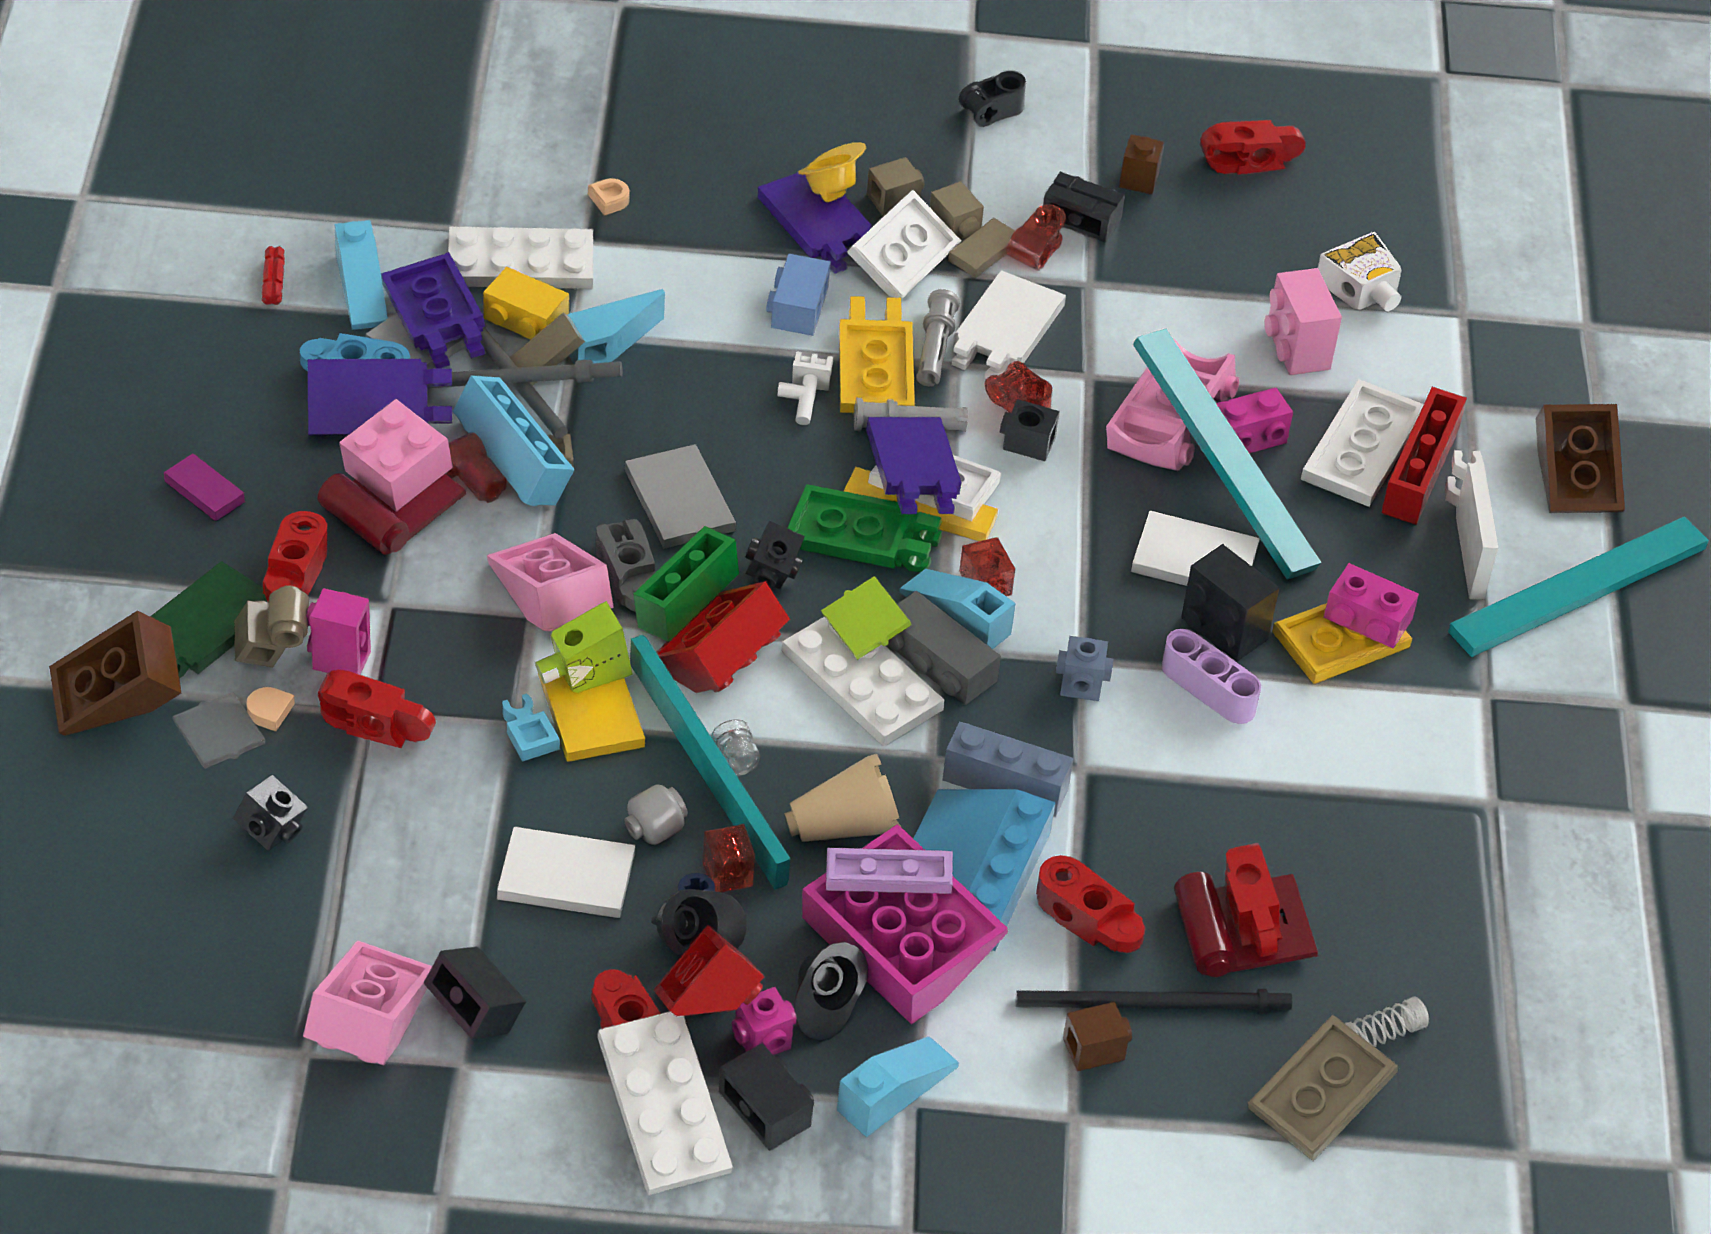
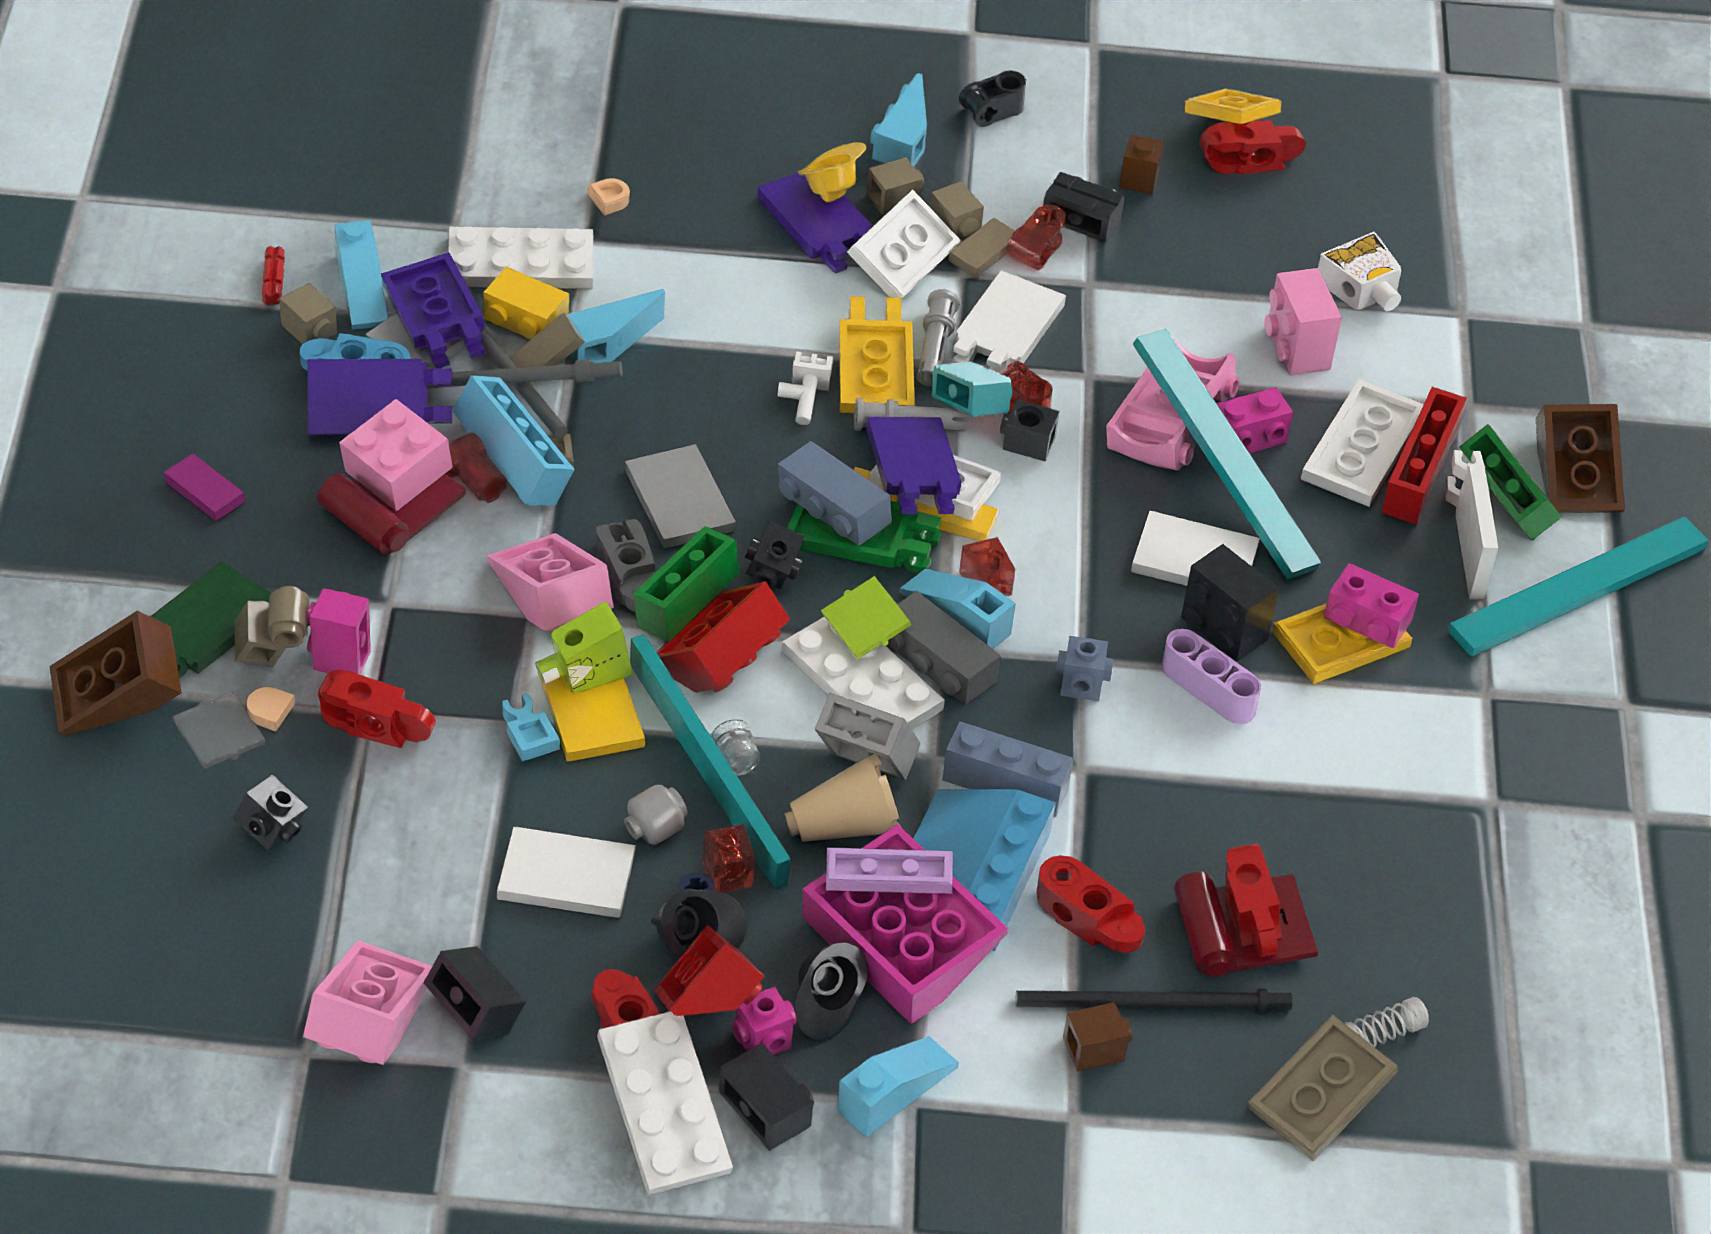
red piece [263,511,327,601] -> none
medium blue brick [766,253,831,336] -> none
none -> dark tan brick [279,283,337,345]
none -> sand blue brick [778,441,892,546]
none -> light grey window [814,693,921,780]
none -> medium azure slope [870,73,927,167]
none -> teal brick [932,361,1012,418]
none -> yellow tile [1185,89,1281,124]
none -> green brick [1459,424,1562,540]

